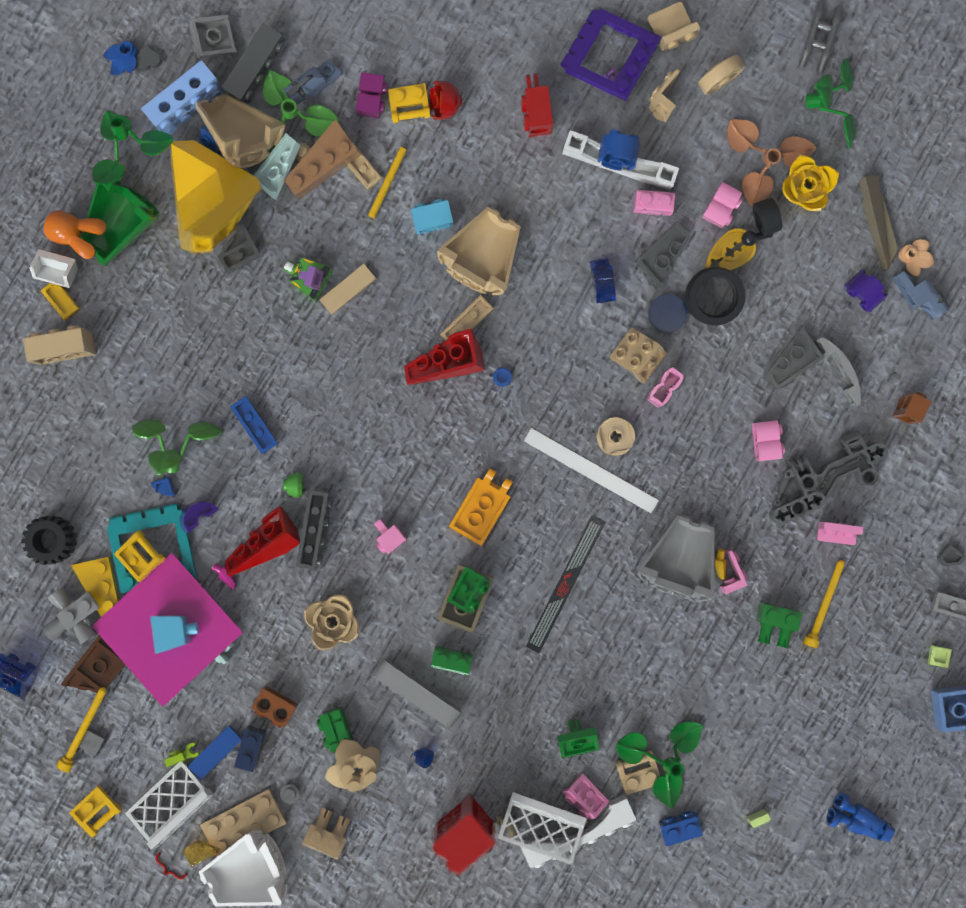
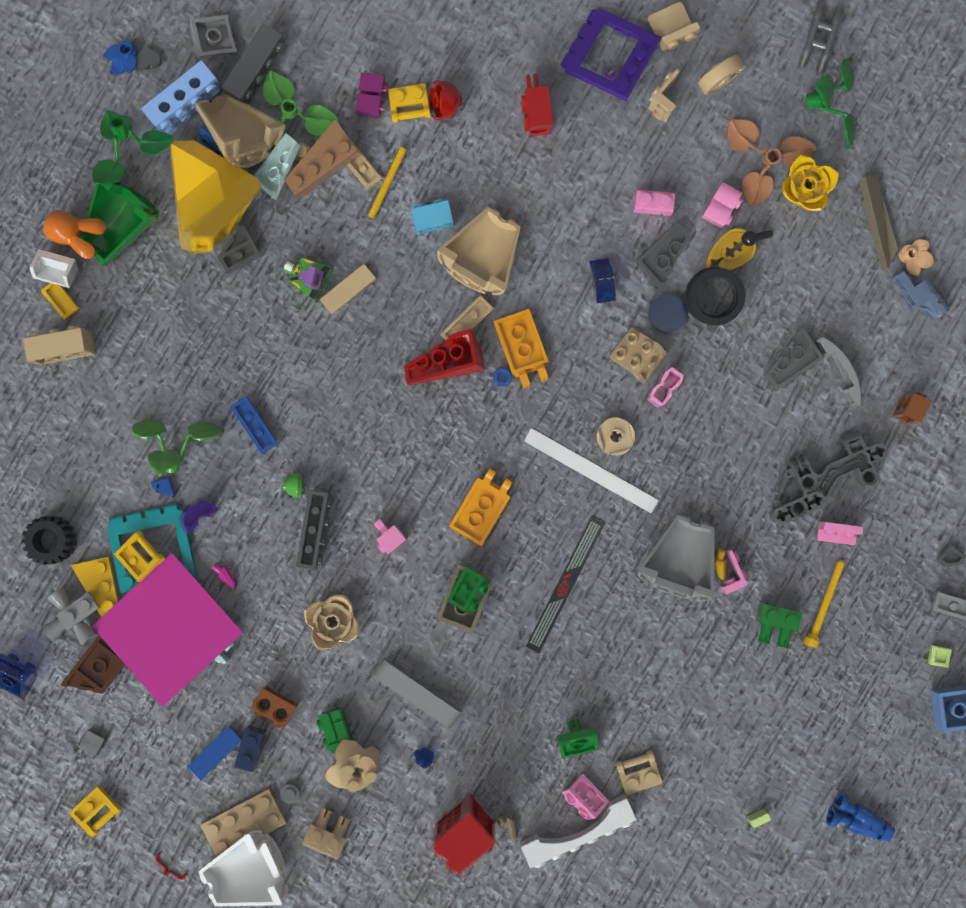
yellow piece [56,687,107,772] -> none
white fence [125,761,214,850] -> none
medium azure torso [150,615,199,654] -> none
lime plate [164,741,200,767] -> none
clear yellow tile [182,840,221,867] -> none
red wedge [225,506,300,576] -> none
sand blue plate [283,58,342,105] -> none
green brick [431,646,473,675] -> none
white fence [498,792,587,865] -> none
white arch [562,130,679,191] -> none
blue brick [598,130,640,171] -> none
green plant [616,721,703,809] -> none
blue bracket [659,811,703,847] -> none
bright pink brick [752,420,785,461] -> none
black tyre [753,198,782,236] -> none
dark purple cylinder [844,270,888,313] -> none
none -> light orange tile [493,309,549,389]

